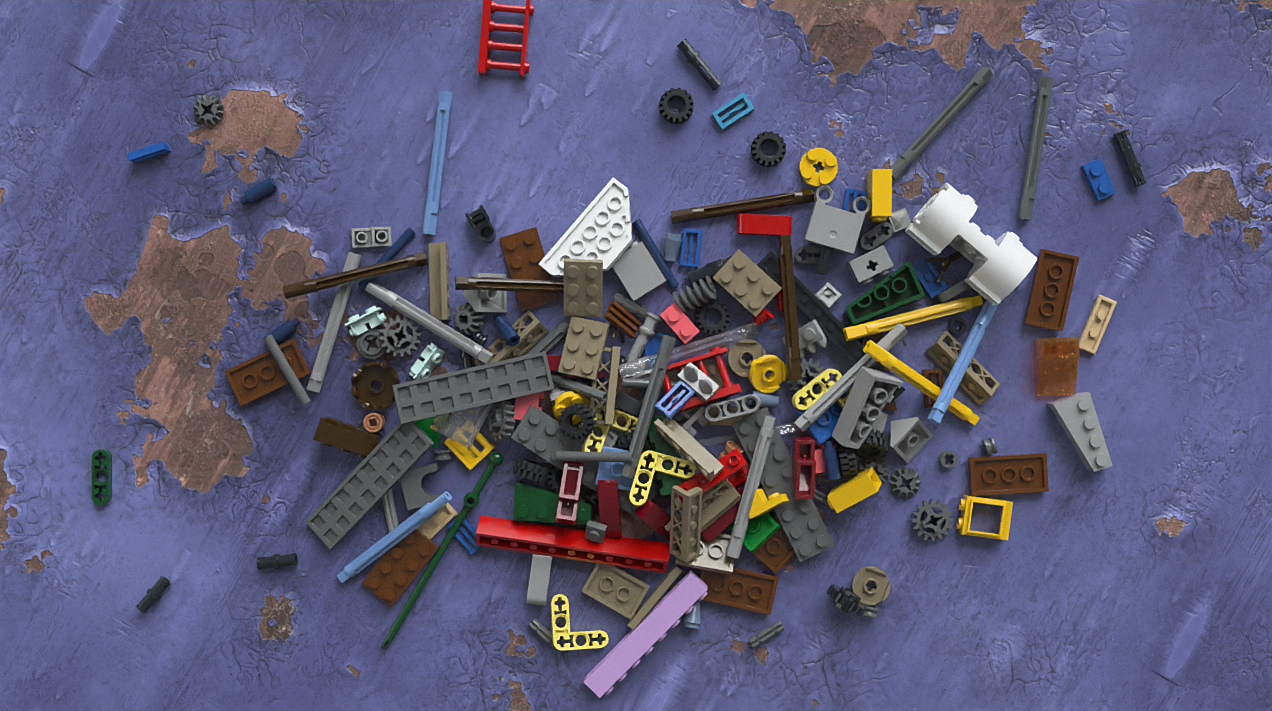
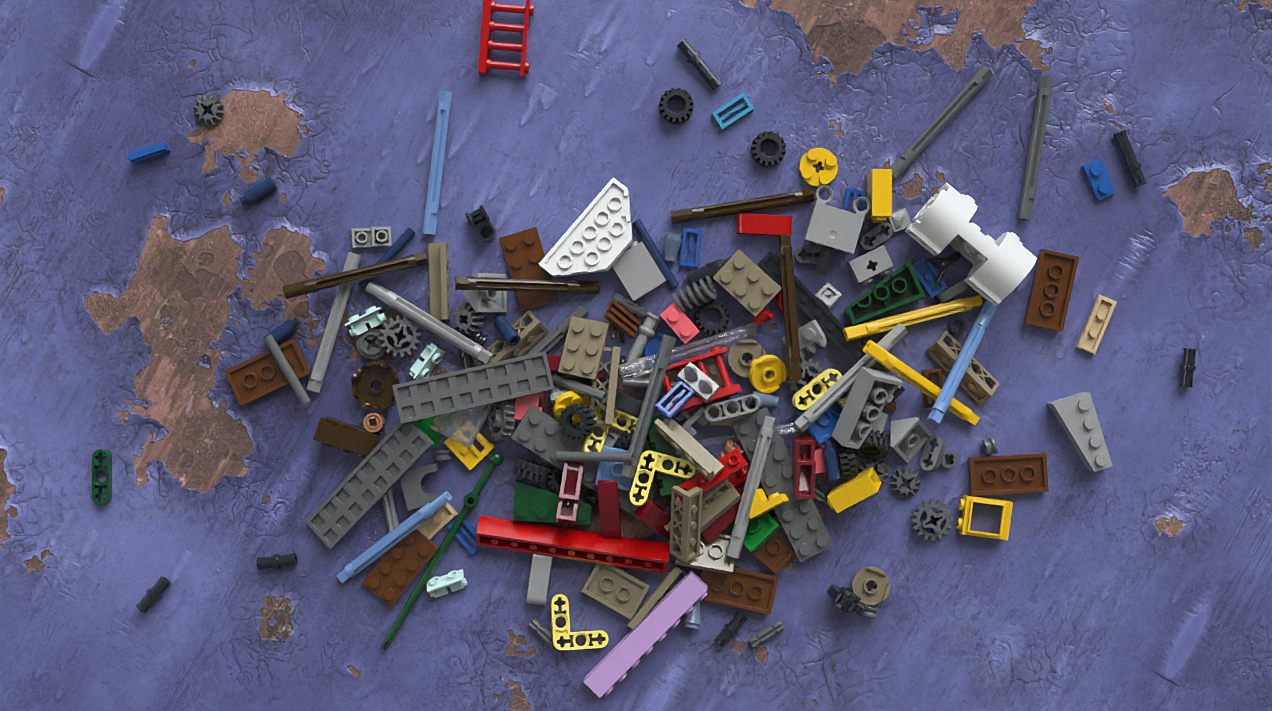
dark tan plate [564,259,603,317] -> none
dark grey plate [585,520,607,544] -> none
clear orange slope [1034,337,1079,396] -> none
none -> light aqua hinge [427,569,468,598]
none -> black pin [714,611,748,648]
none -> dark grey beam [920,435,946,472]
none -> black pin [1180,348,1197,387]

